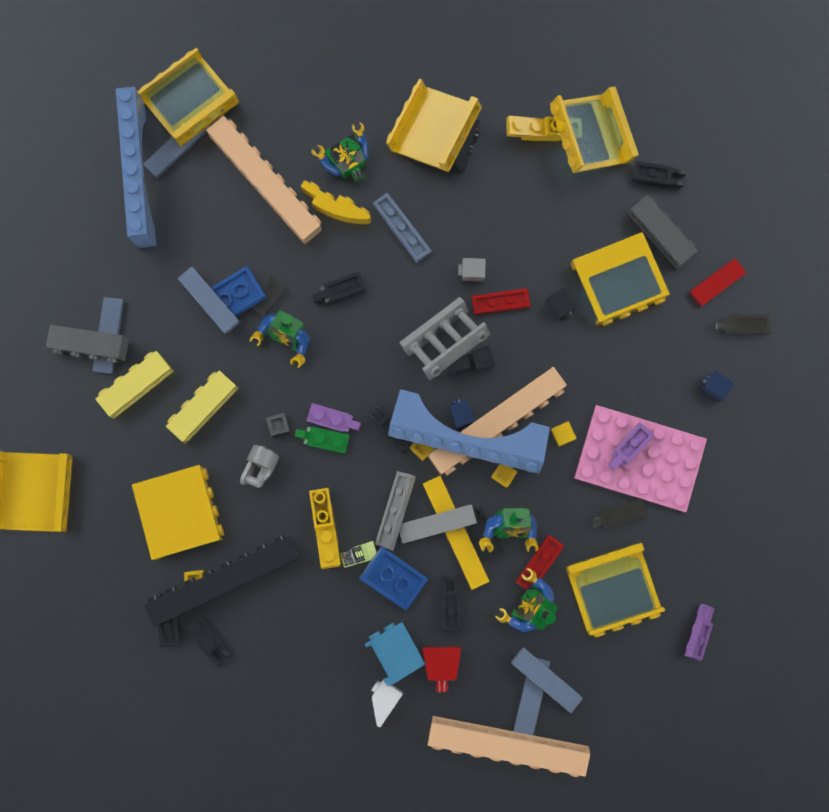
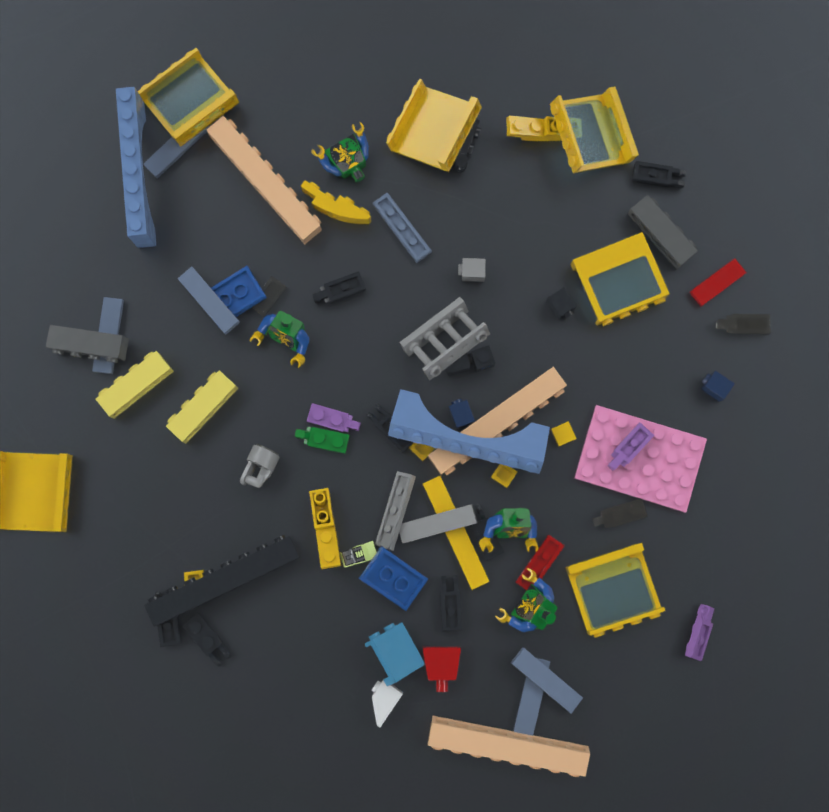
yellow panel [132,465,224,560] -> none
dark grey plate [266,413,290,437] -> none
red tile [471,288,531,316] -> none

